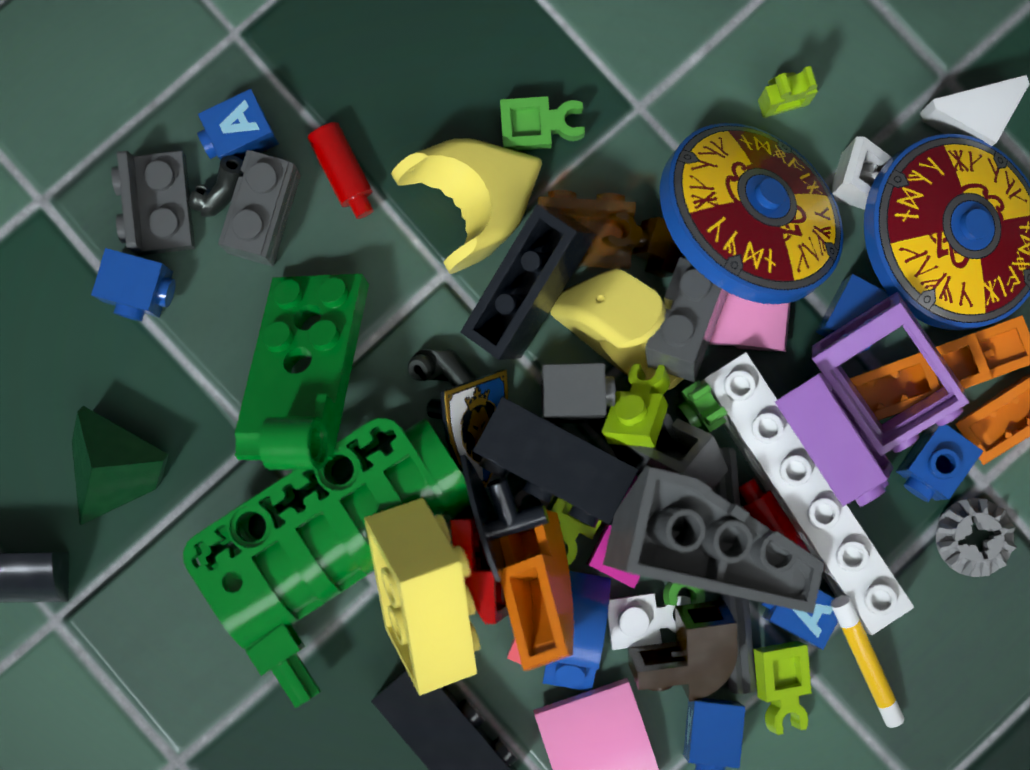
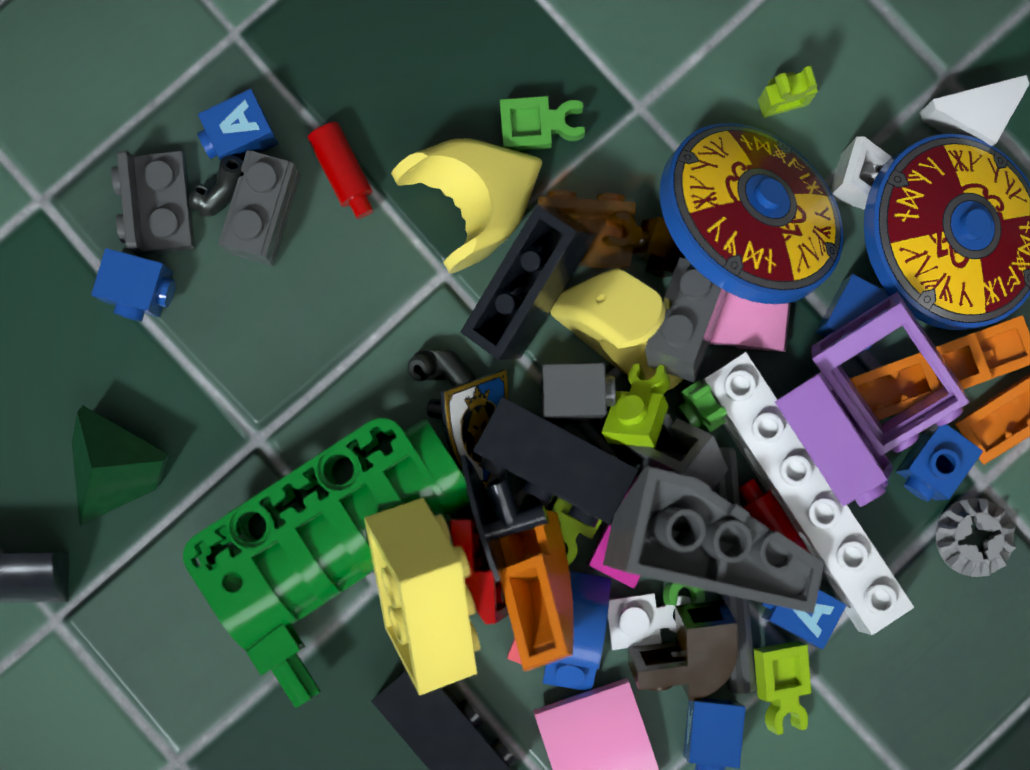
green hinge [235,273,369,470] -> none
yellow bar [831,595,905,728] -> none

